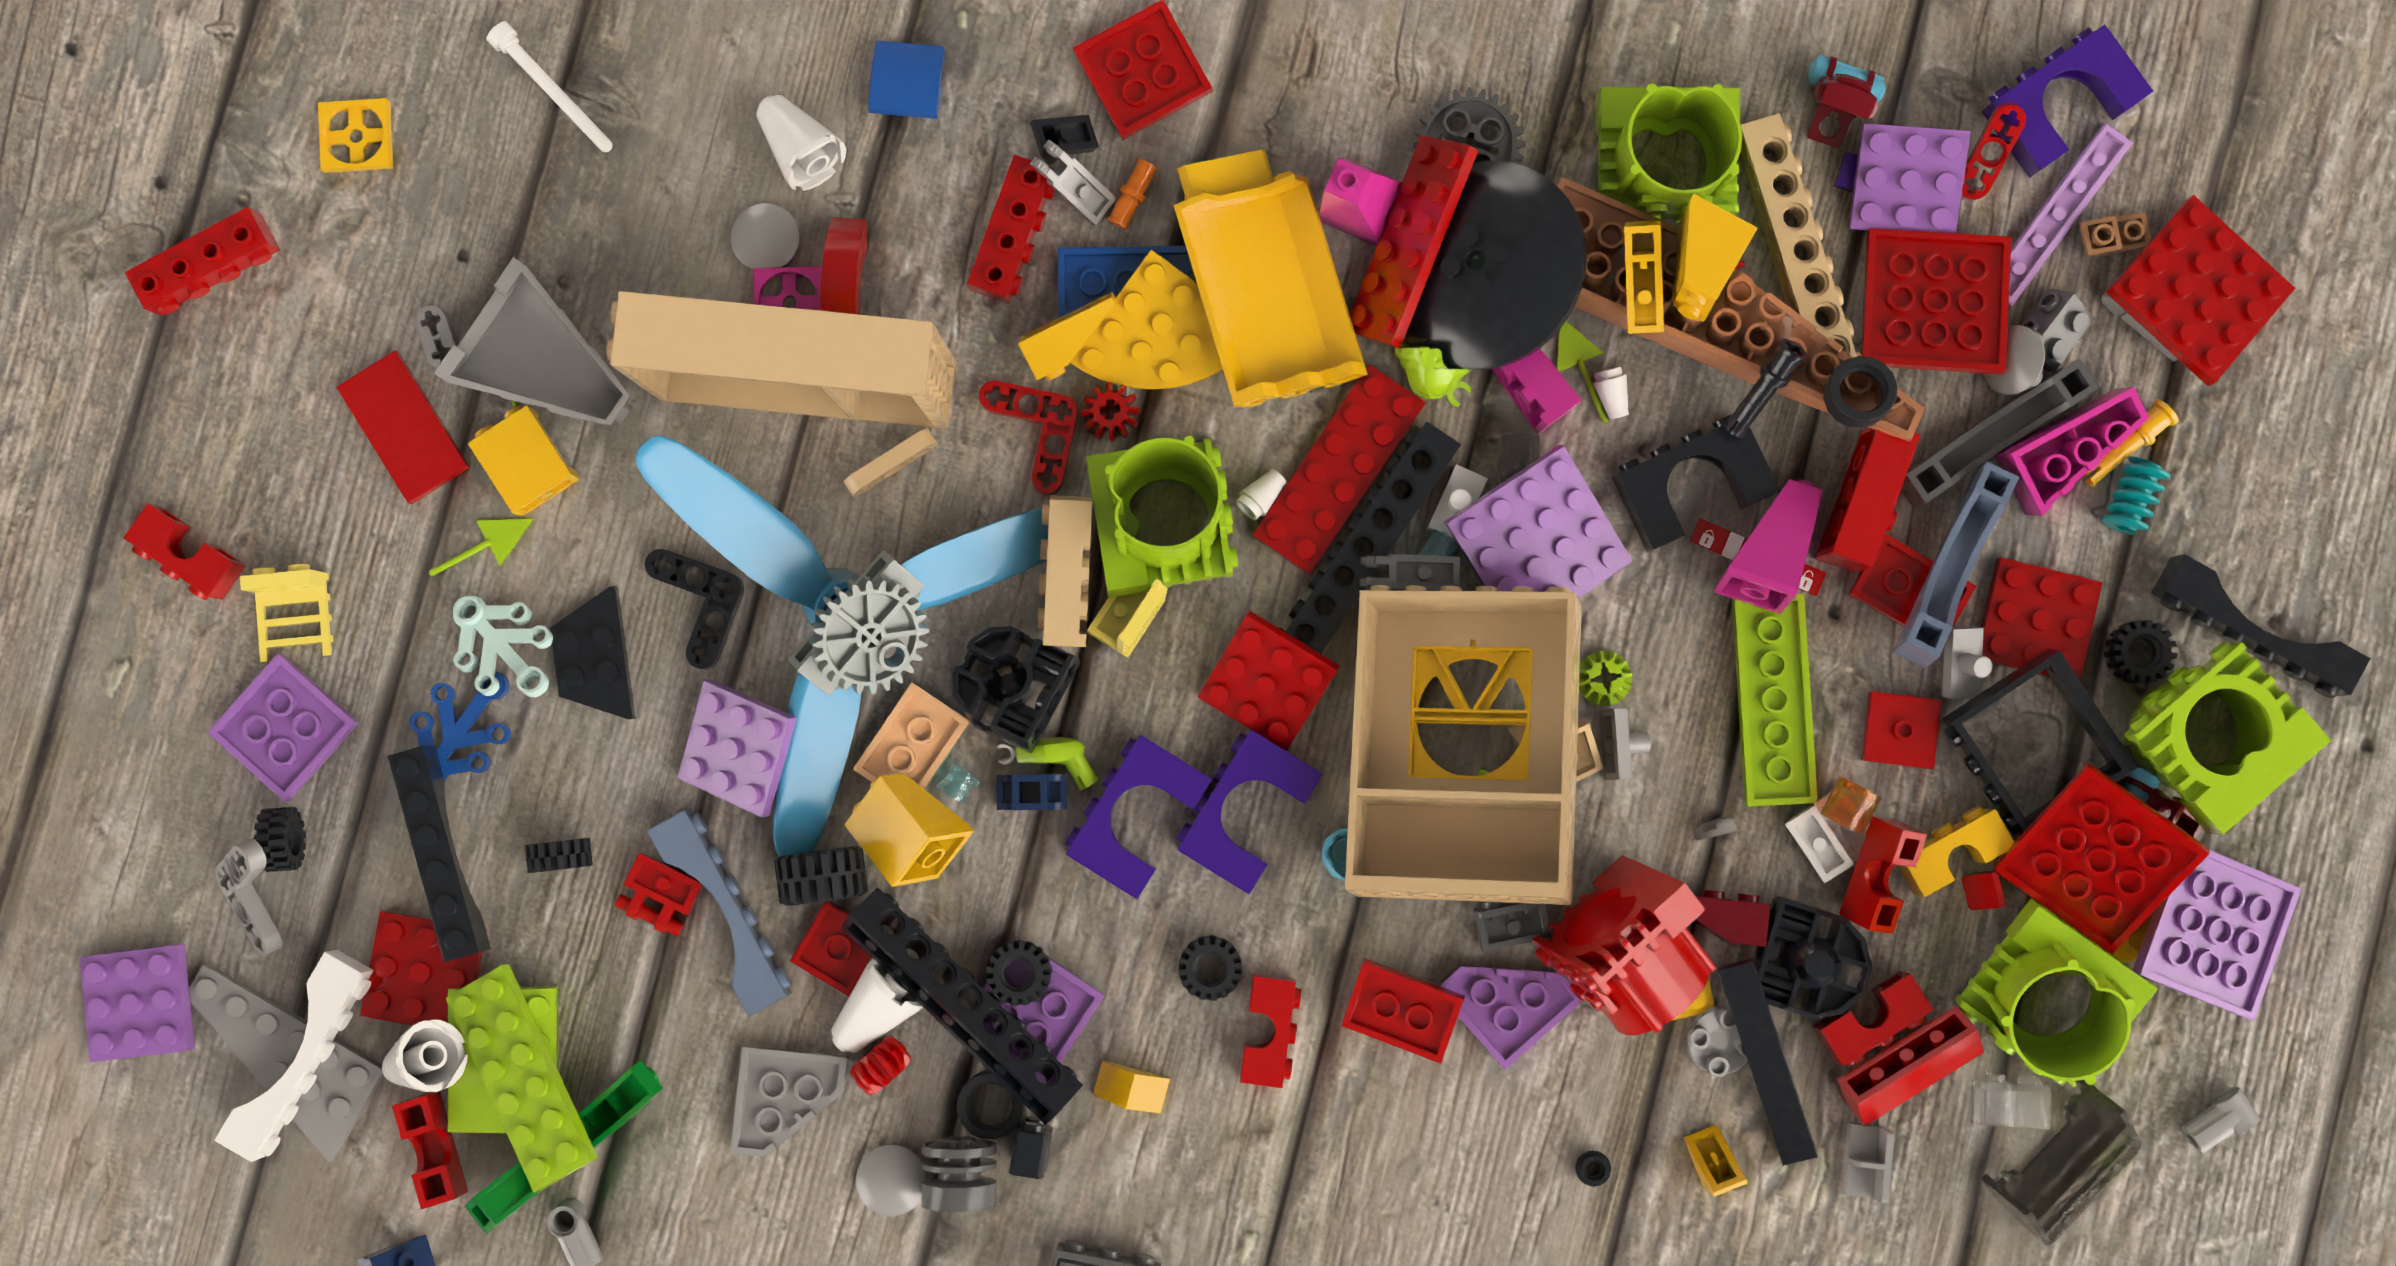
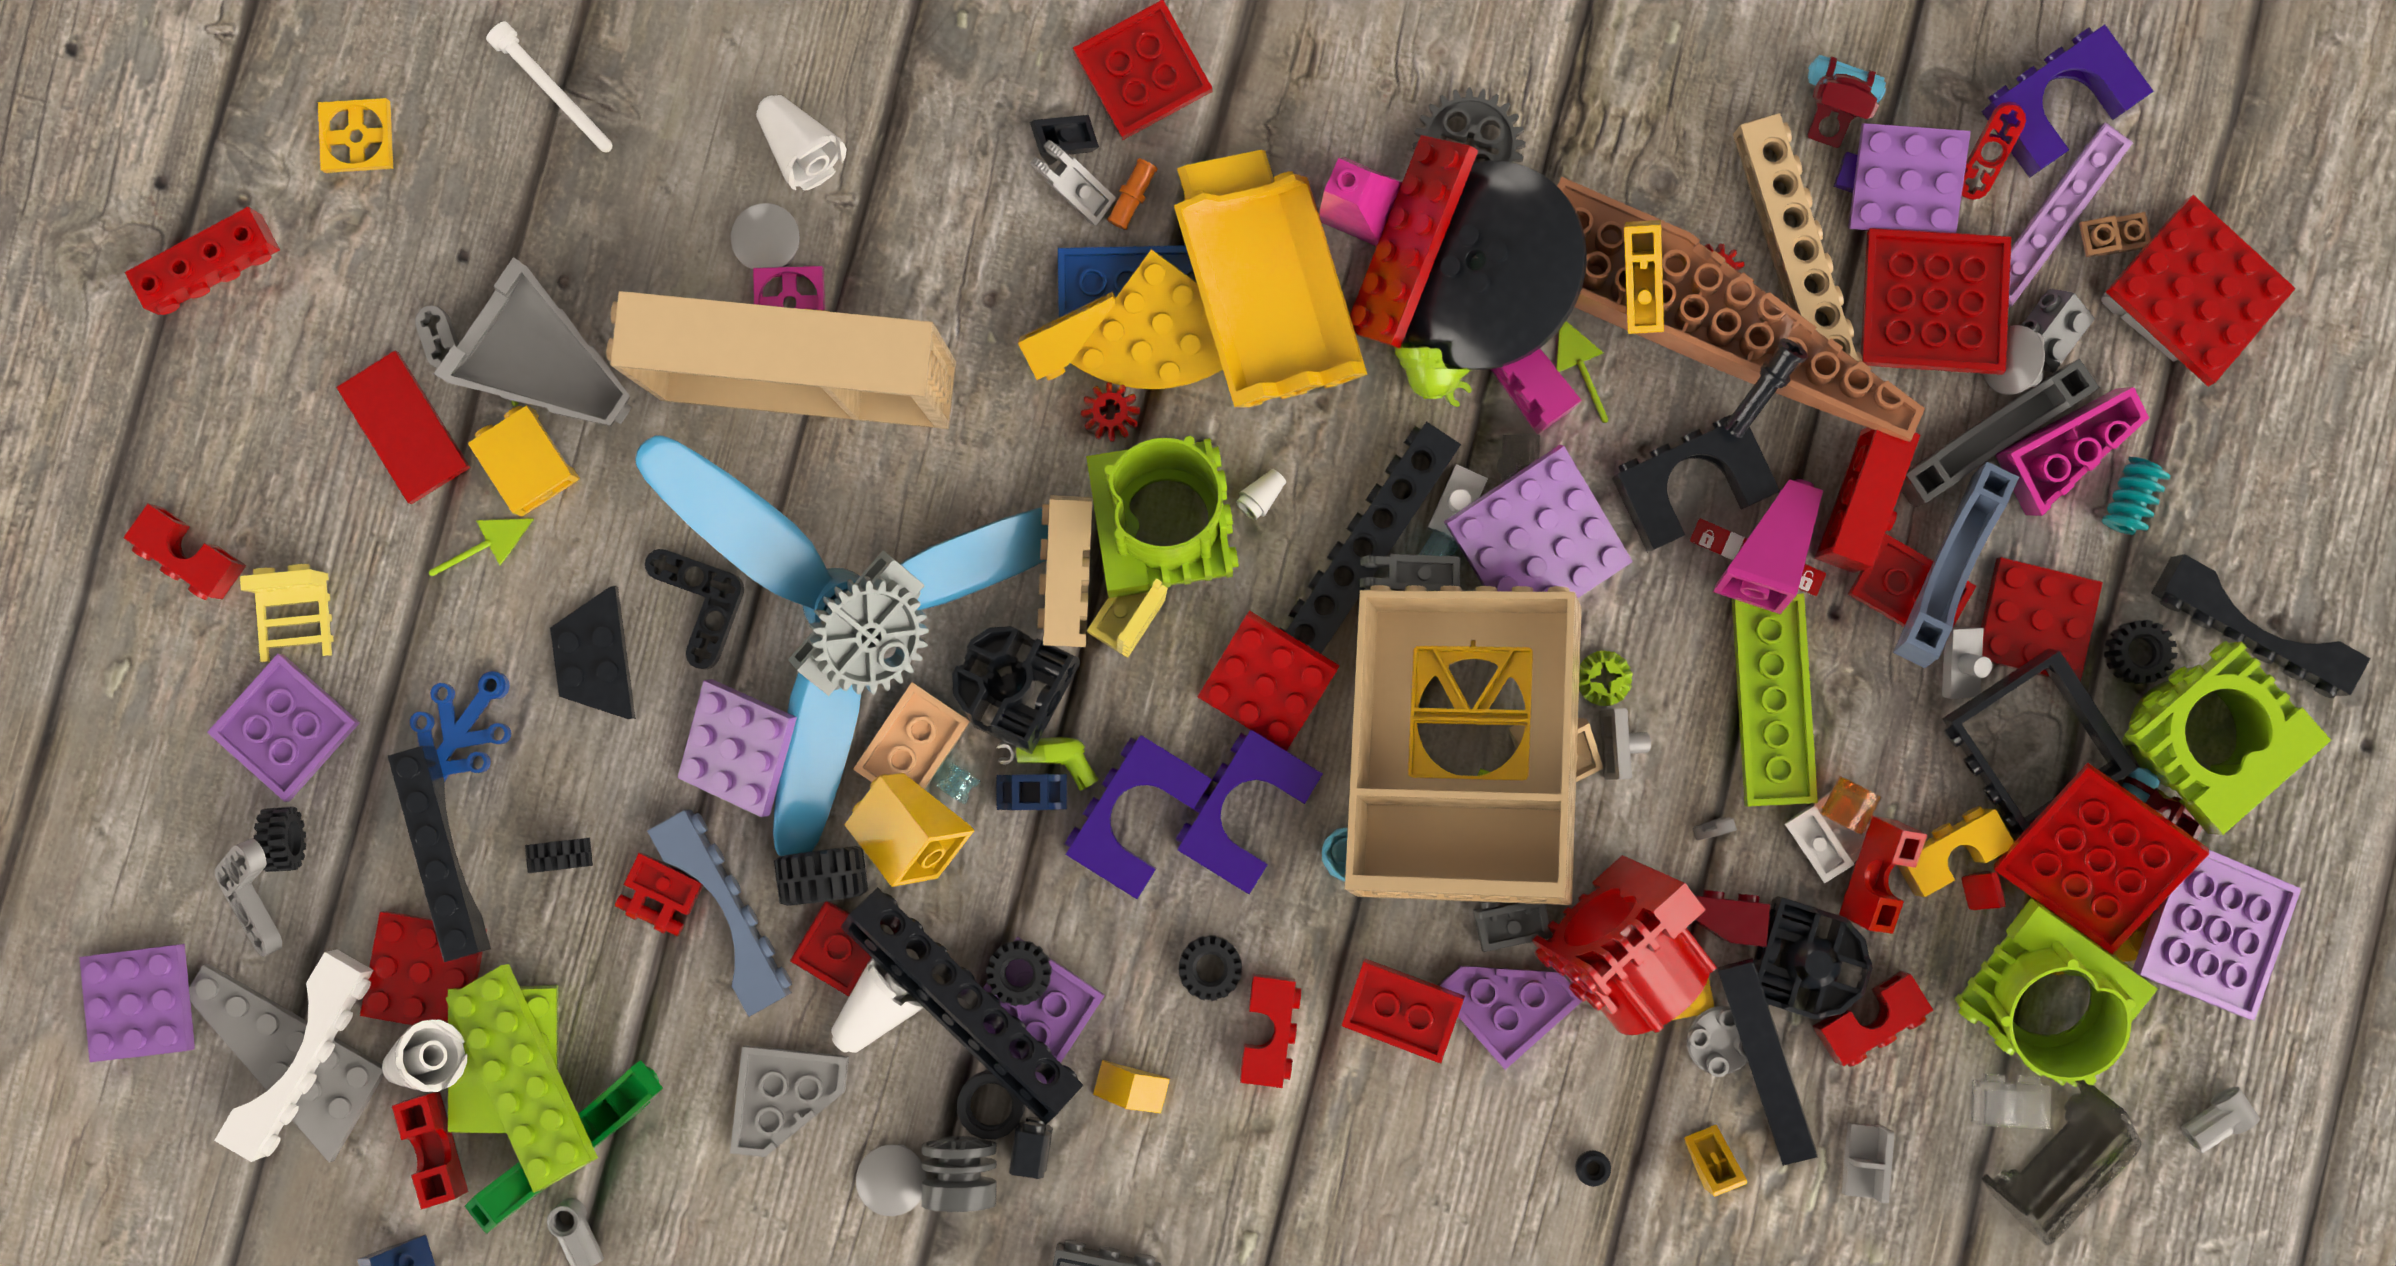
light aqua plant [453,596,553,697] -> none
red arch [820,217,868,315] -> none
tan beam [843,428,938,497] -> none
red gear [850,1036,911,1095] -> none
blue slope [868,41,945,119] -> none
red brick [967,154,1056,304] -> none
red beam [979,381,1078,495] -> none
red plate [1252,364,1426,575] -> none
white cone [1593,366,1629,420] -> none
lime hose [1596,83,1742,224] -> none
yellow slope [1673,194,1758,322] -> none
black tyre [1823,356,1898,428] -> none
red brick [1837,1006,1984,1127] -> none
red plate [1861,691,1942,770] -> none
yellow pin [2081,399,2179,487] -> none

